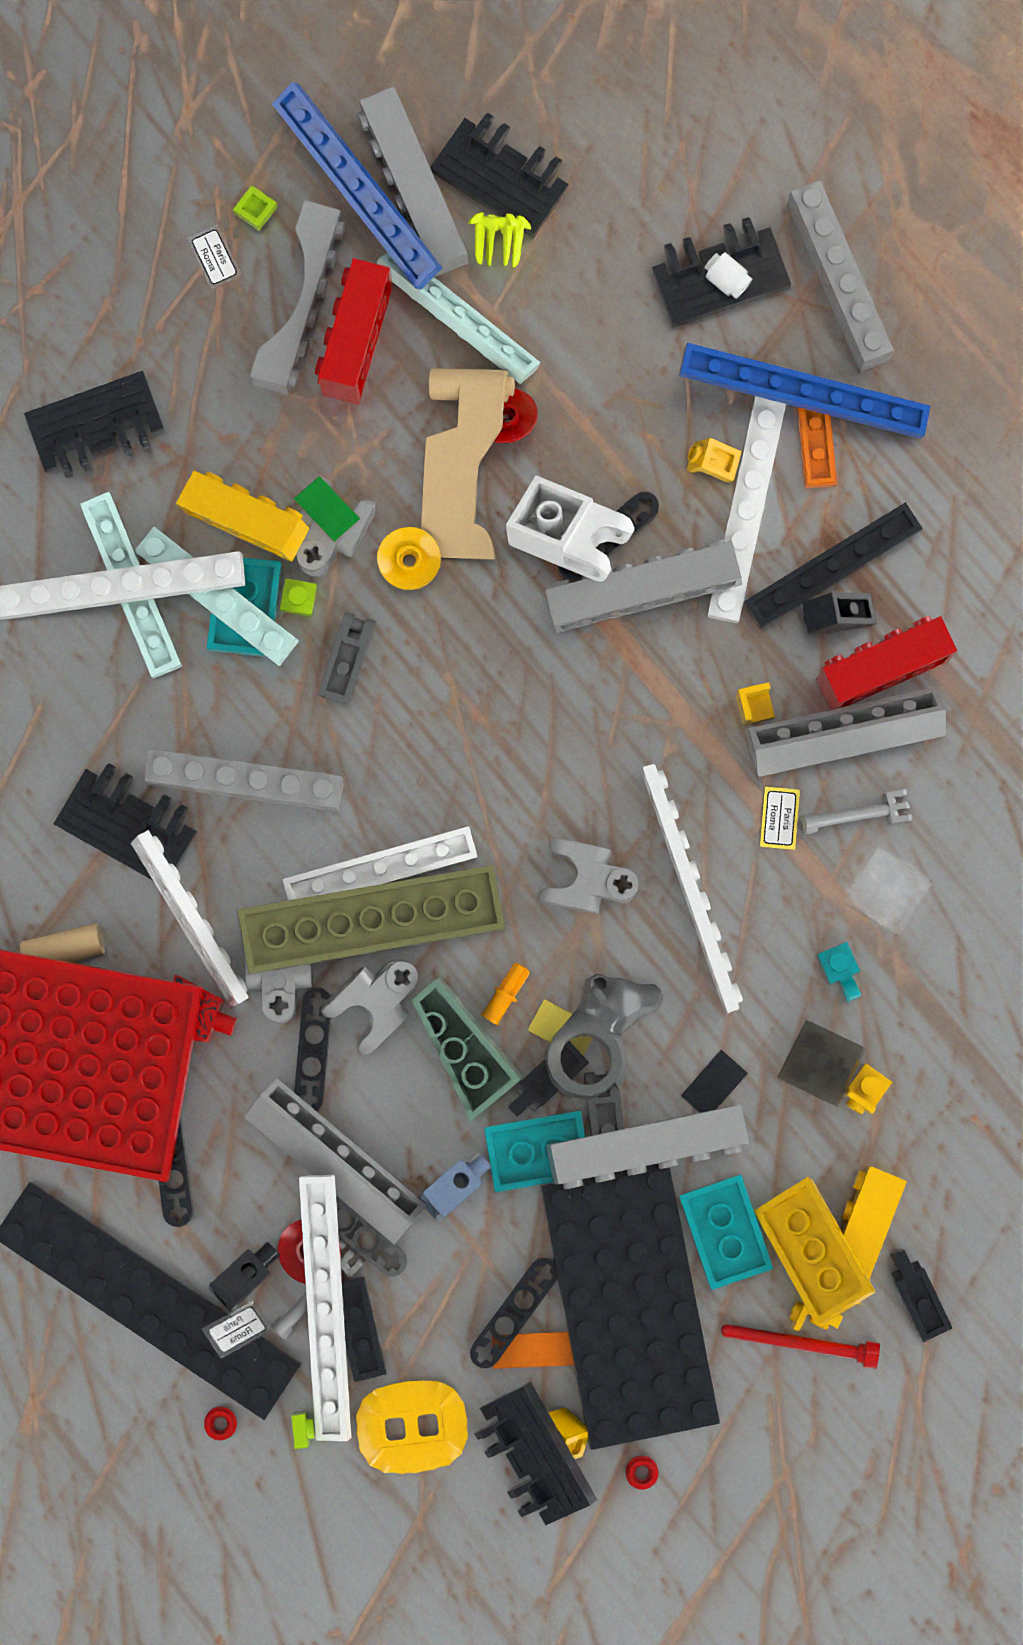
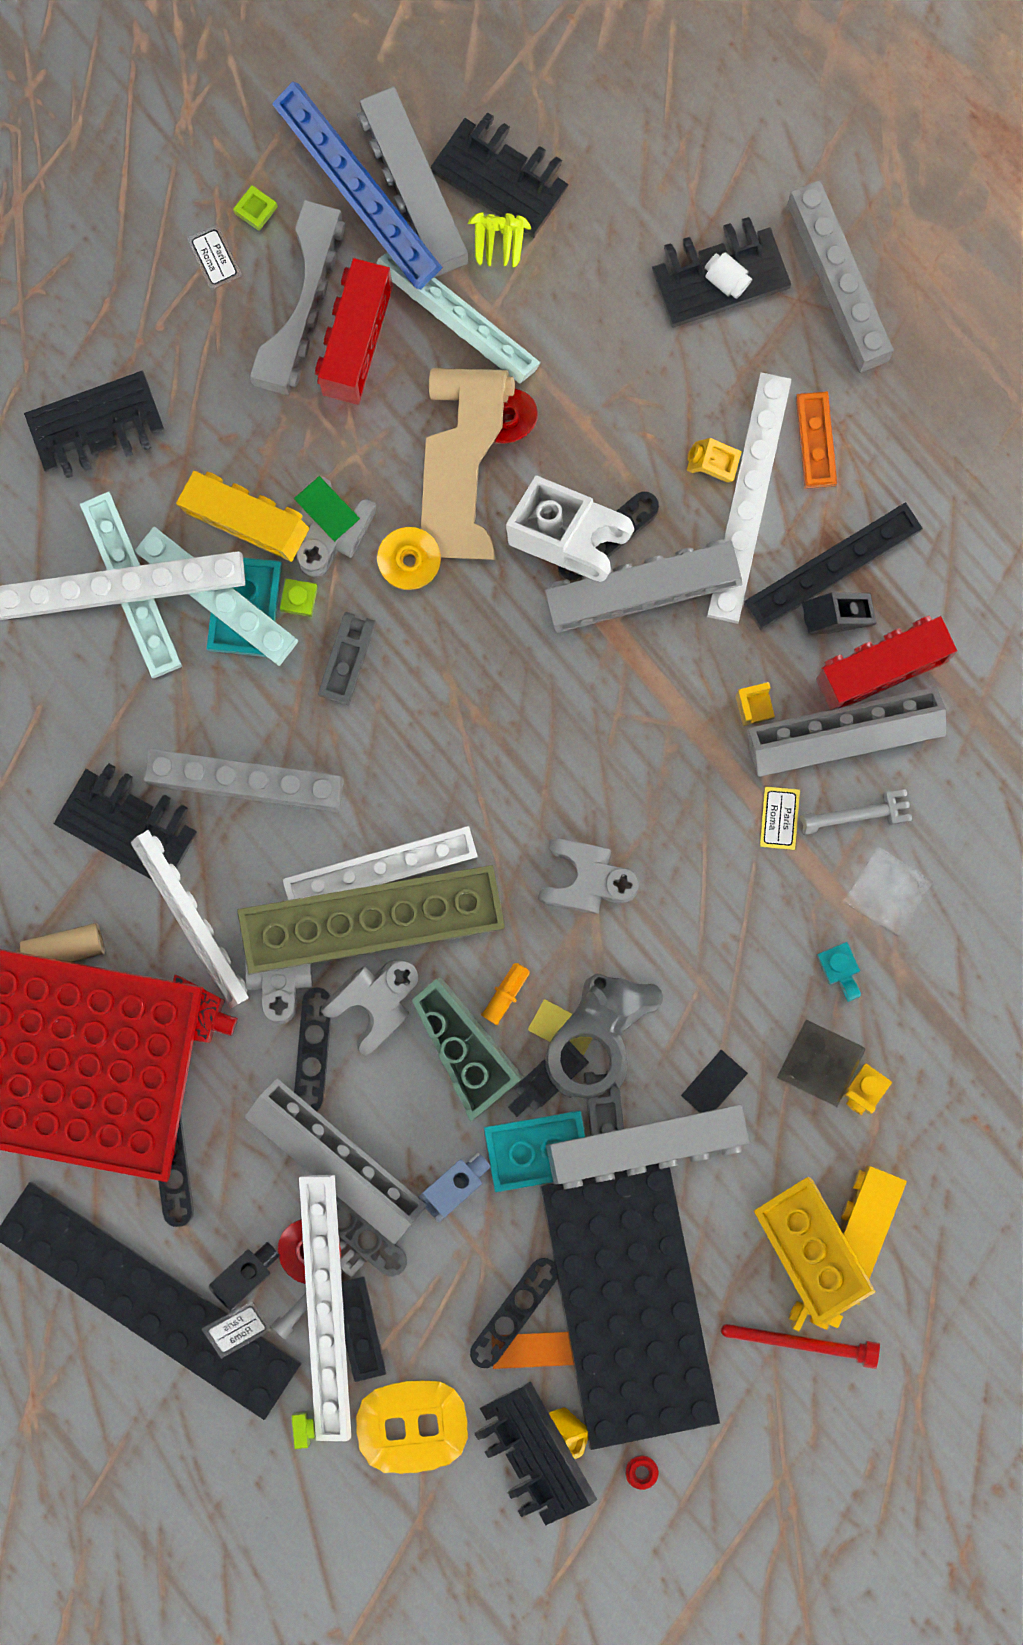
red plate [204,1406,237,1441] -> none
white plate [641,763,743,1014] -> none
teal plate [678,1174,774,1290] -> none
blue plate [679,342,931,439] -> none
black hinge [890,1248,952,1342] -> none

